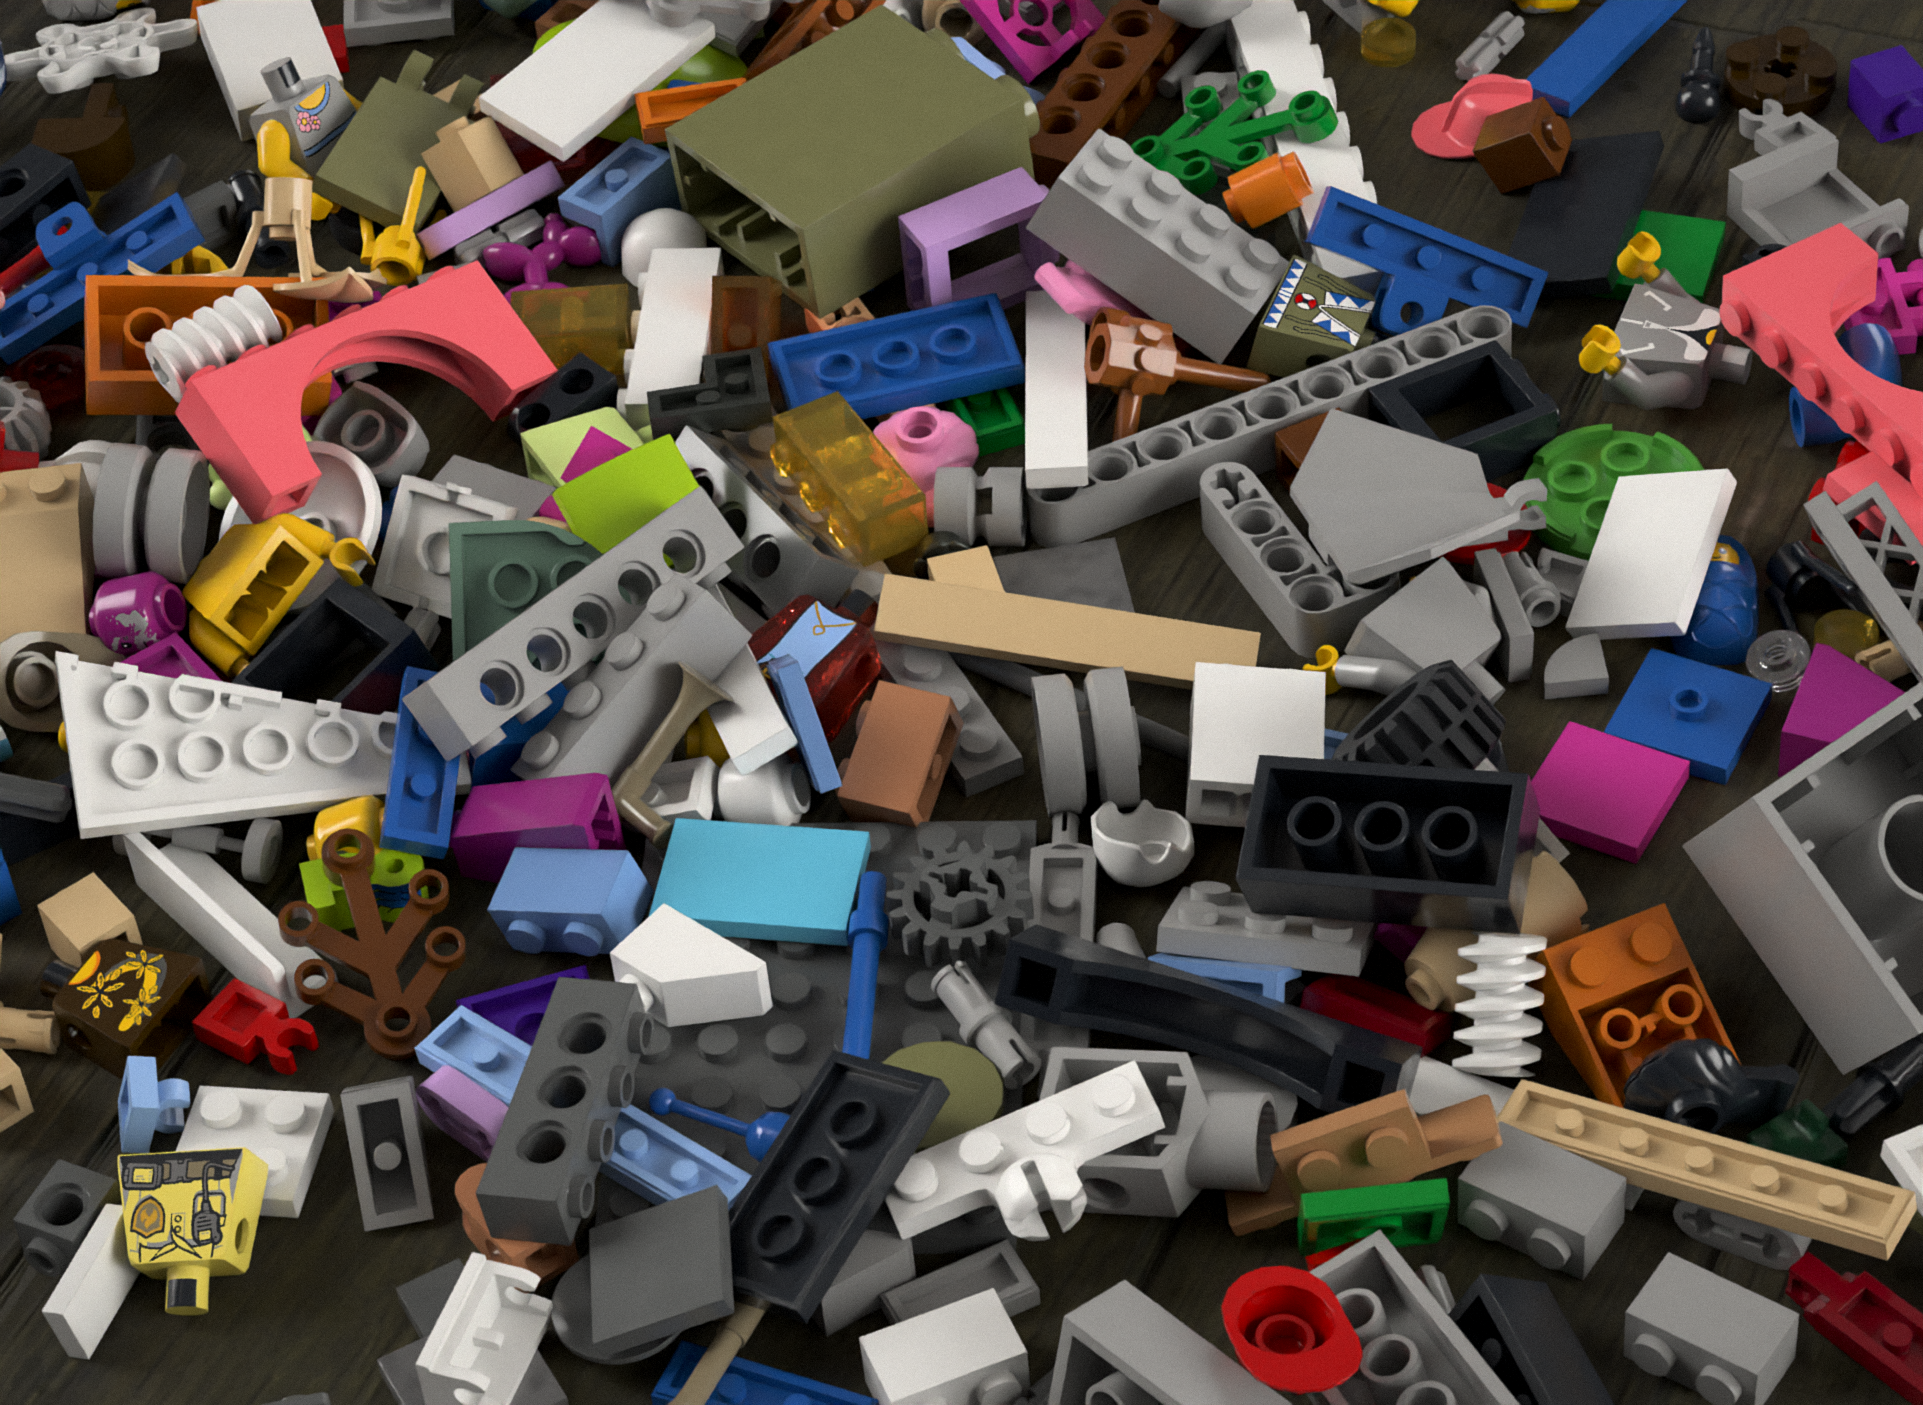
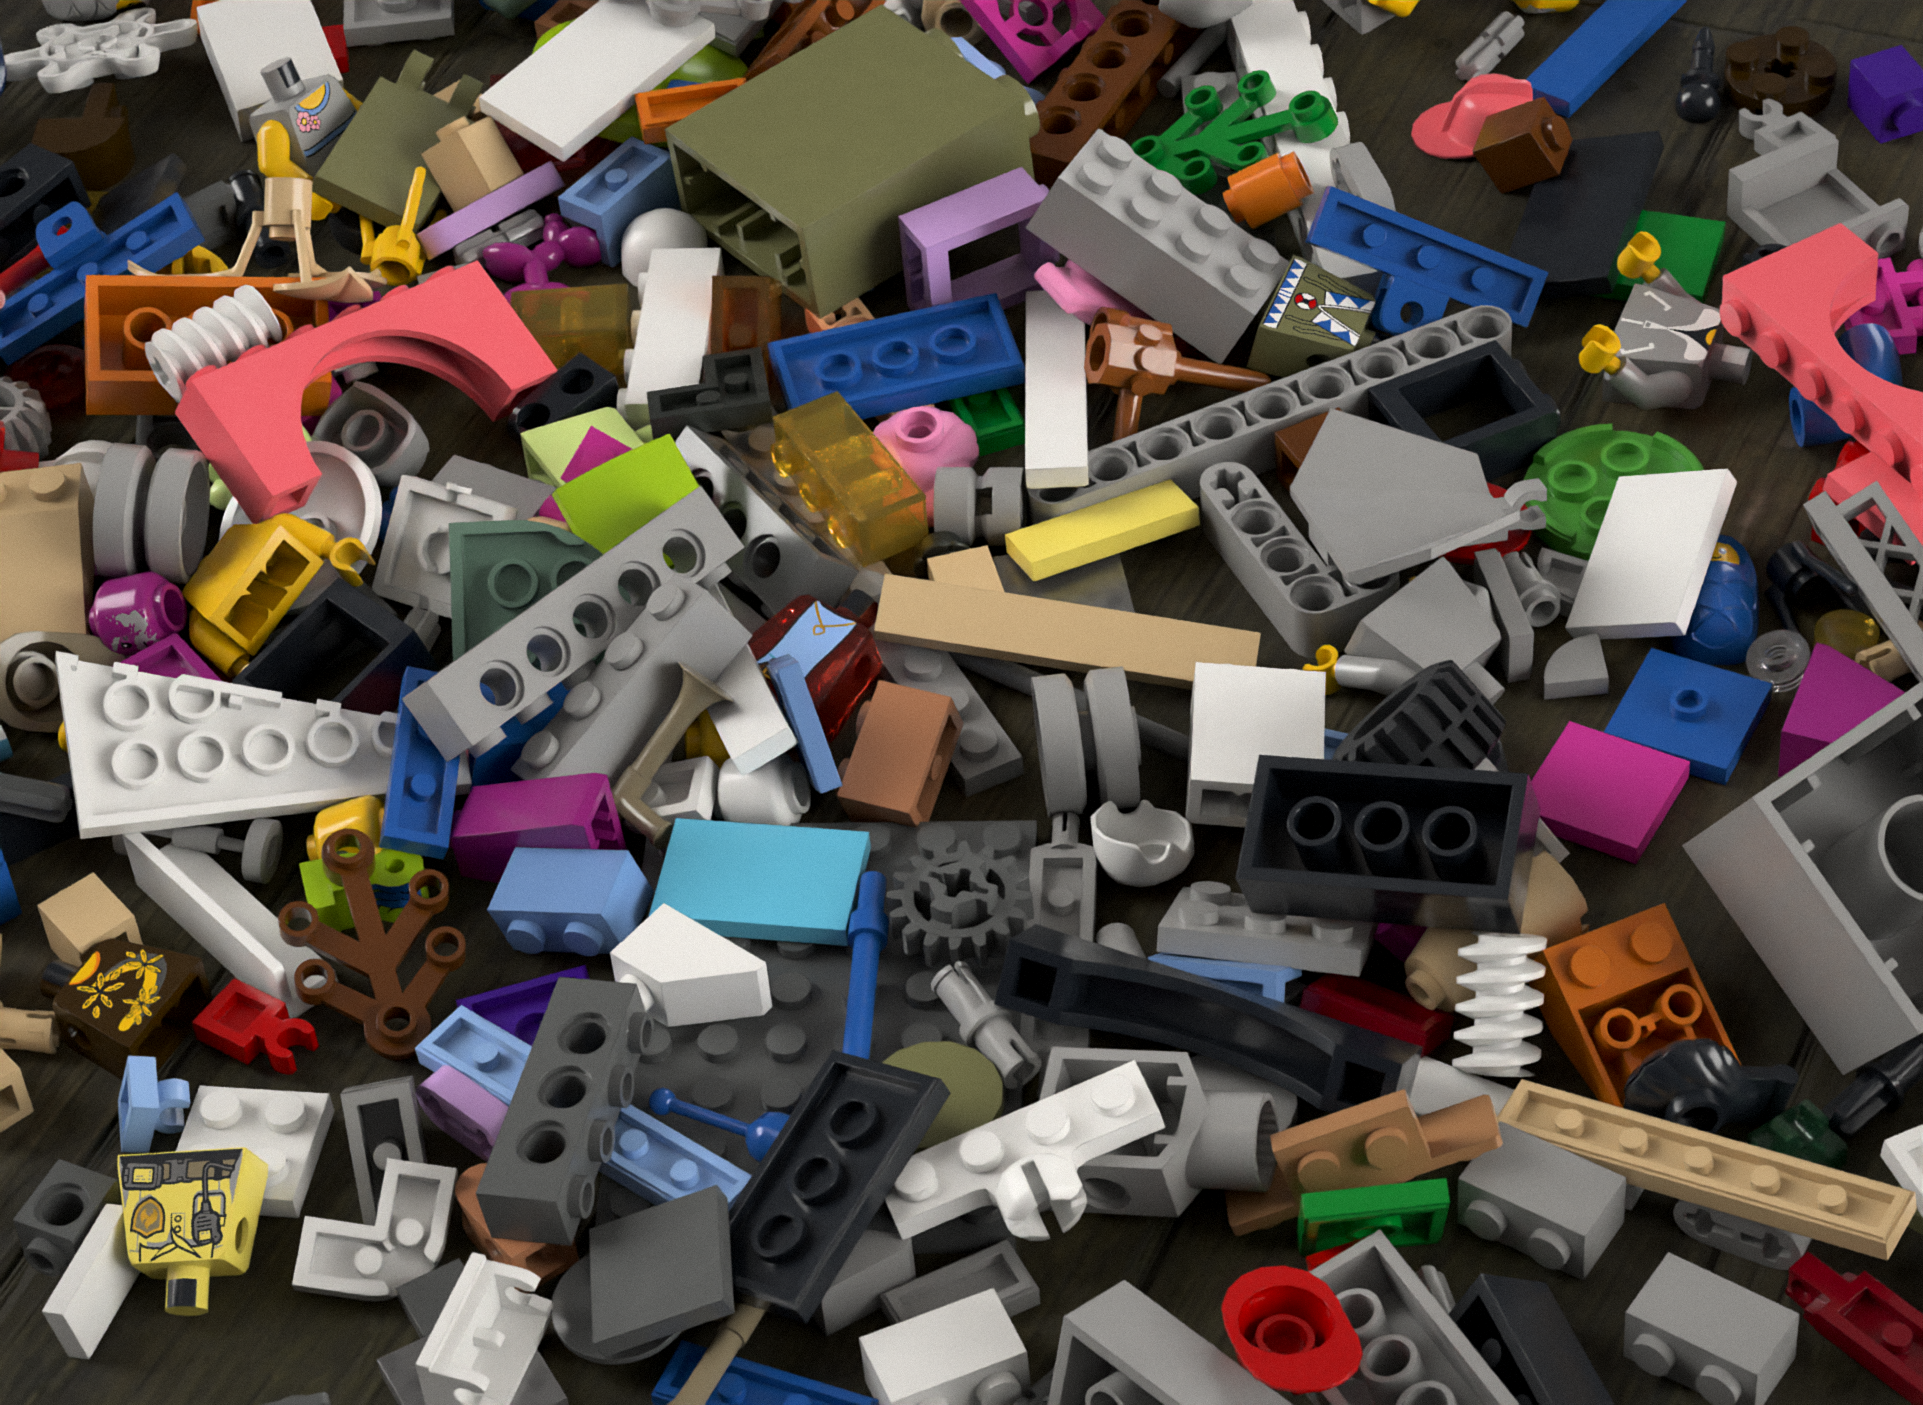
clear yellow tile [1361,17,1416,67] -> none
none -> white plate [292,1158,458,1301]
none -> light yellow tile [1005,479,1200,581]
none -> light grey beam [1329,142,1396,212]

